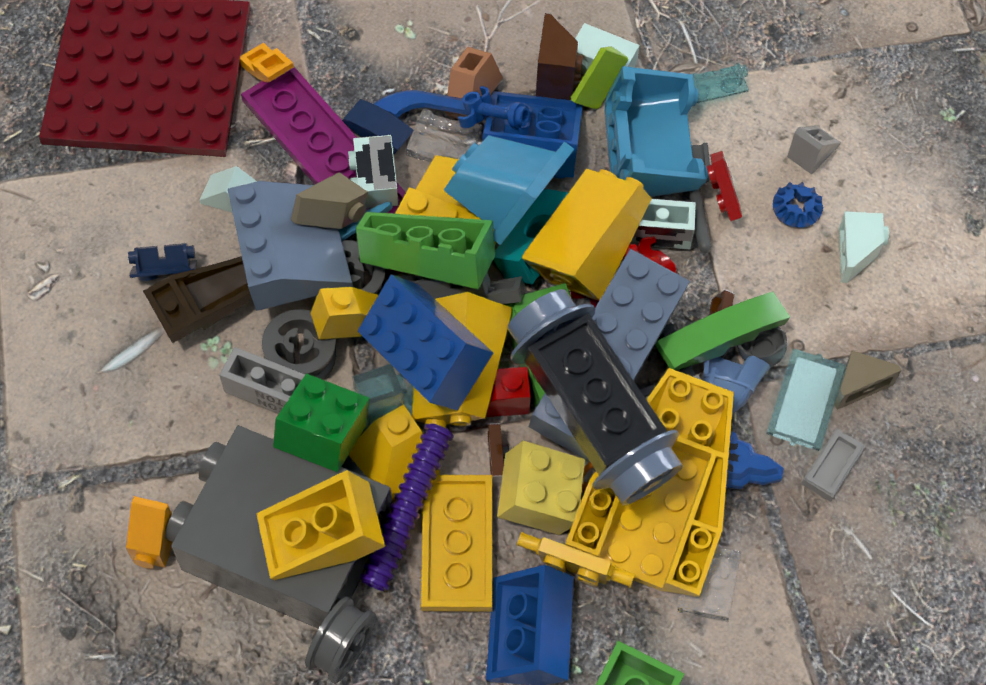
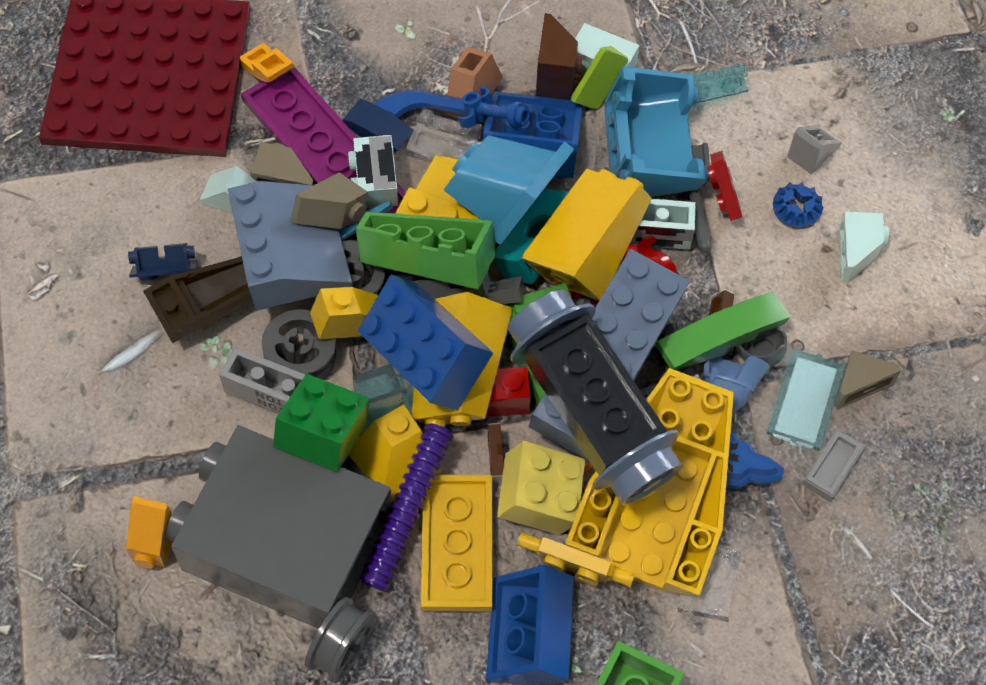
yellow slope [256,470,385,580] -> none
none -> dark tan slope [250,142,314,185]

